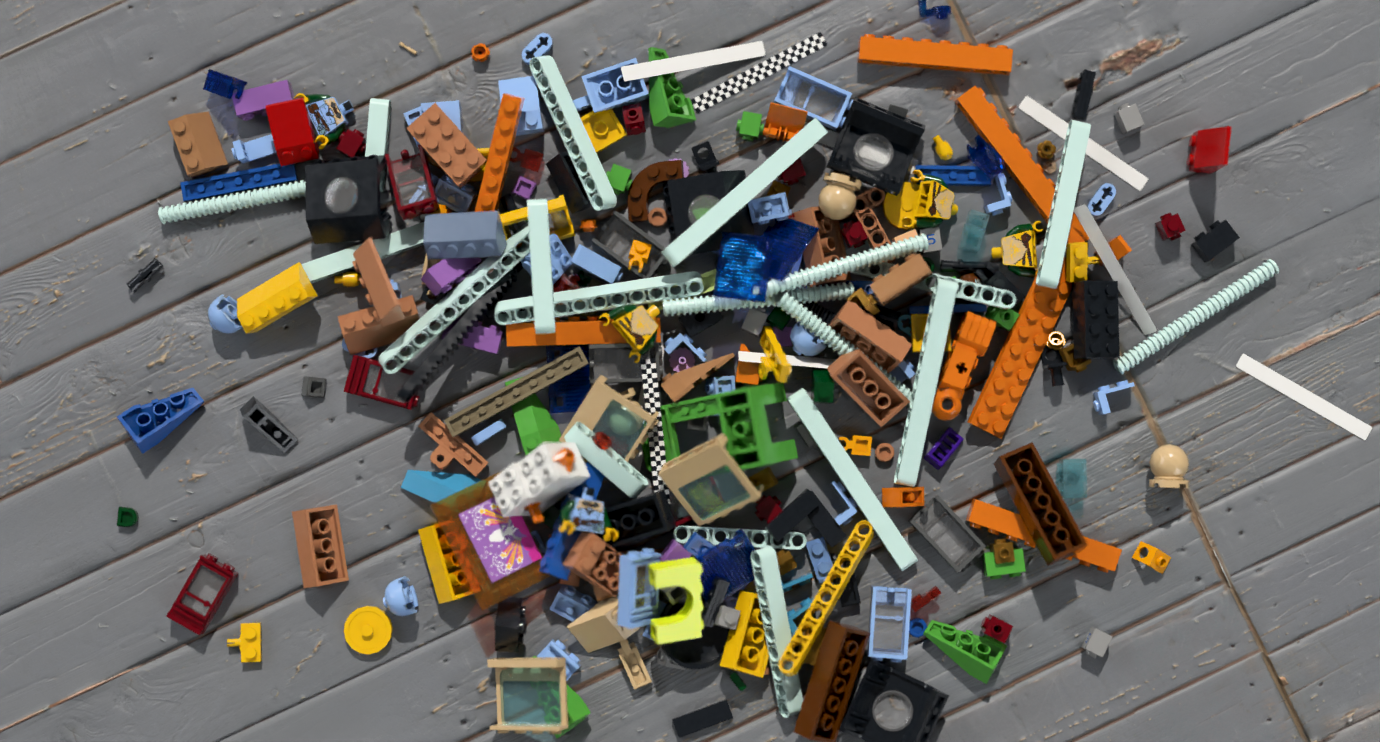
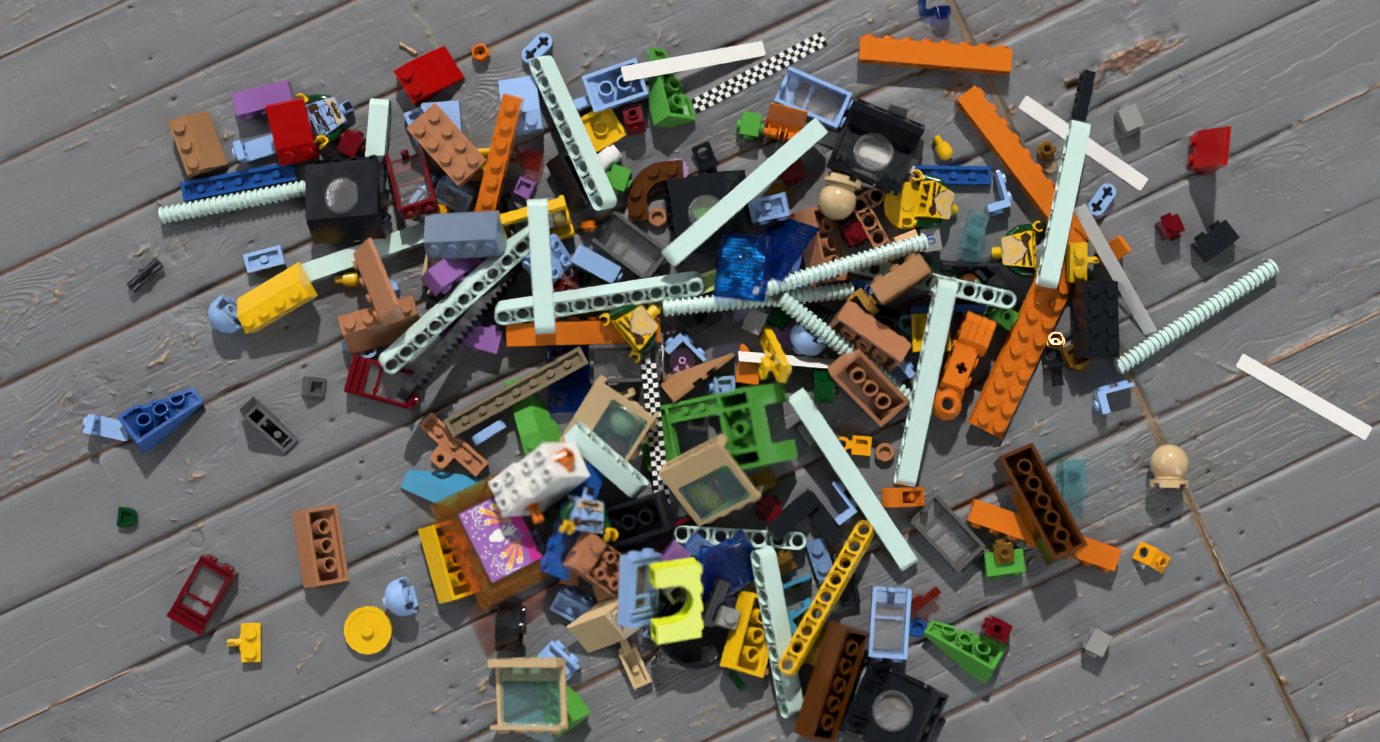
clear blue hinge [203,69,247,99] -> none
clear red tile [592,432,612,451] -> none
light orange plate [628,240,652,273] -> none
black tile [672,699,733,738] -> none
dark purple slope [924,427,964,470] -> none
clear blue hinge [967,135,1006,180] -> none
none -> light blue bracket [82,414,129,441]
none -> light blue plate [243,245,286,274]
none -> red slope [393,45,465,108]
none -> white brick [597,145,622,172]

